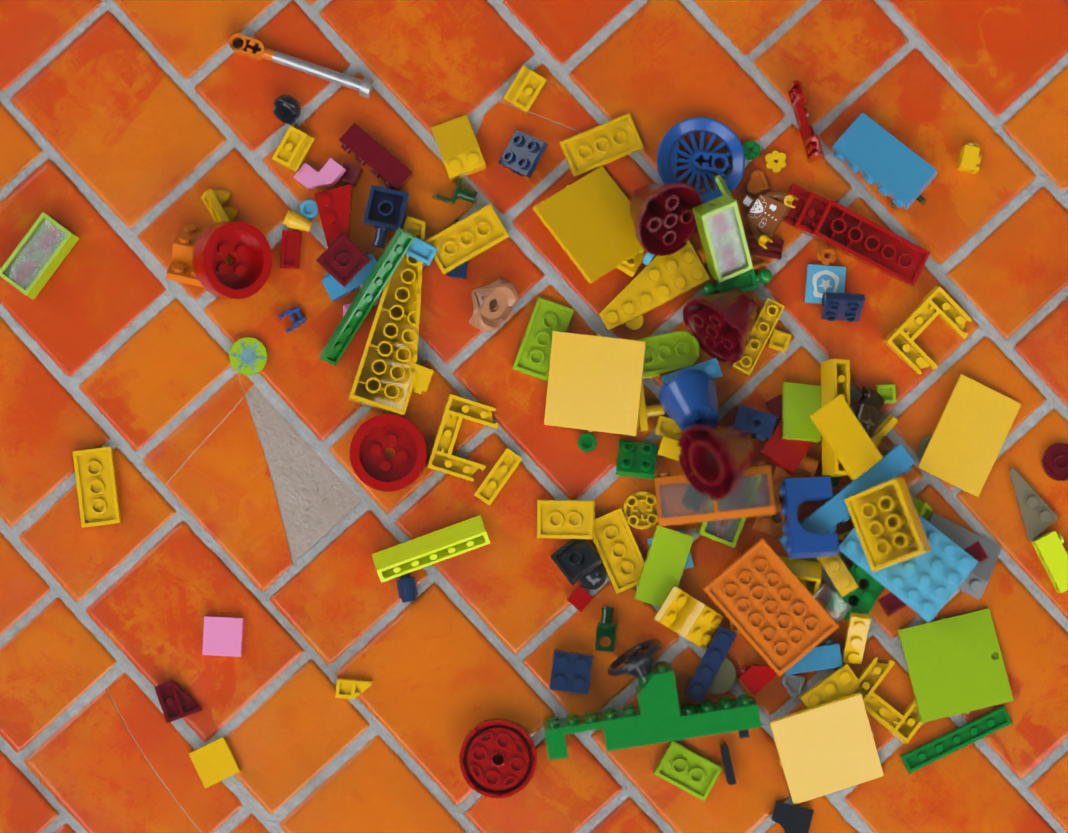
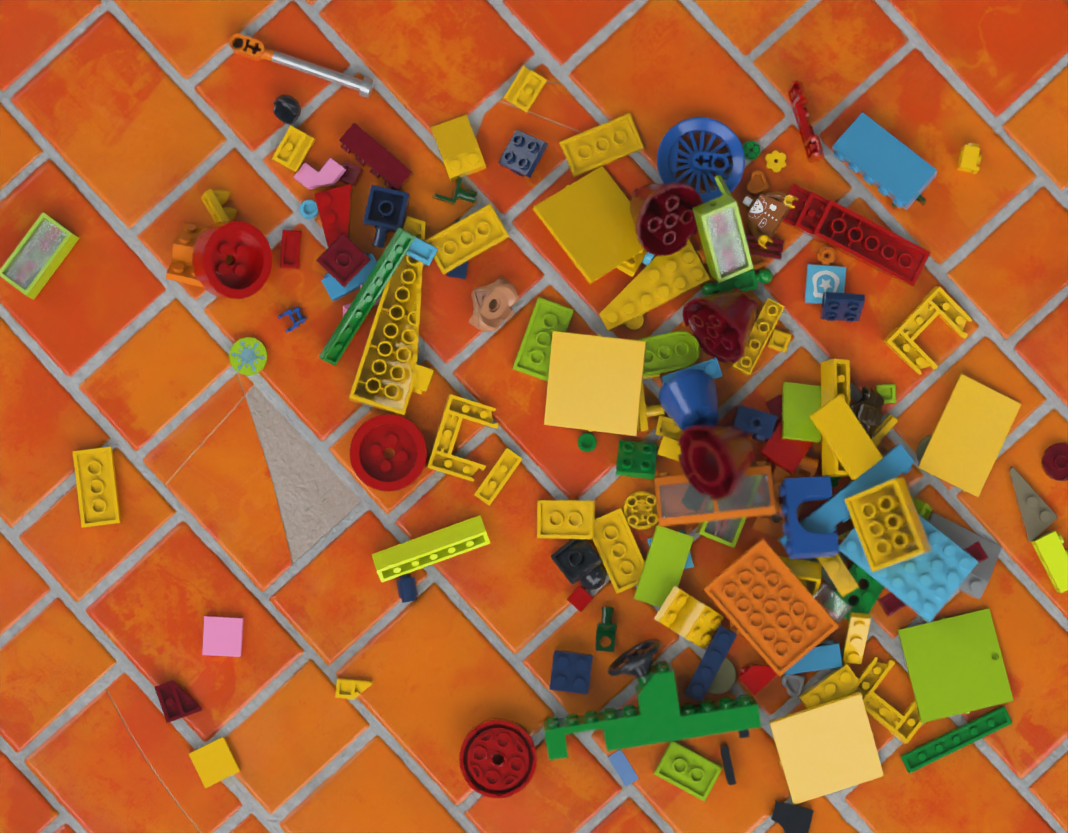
yellow cone [283,210,312,232] -> none
none -> medium blue sticker [608,750,638,786]

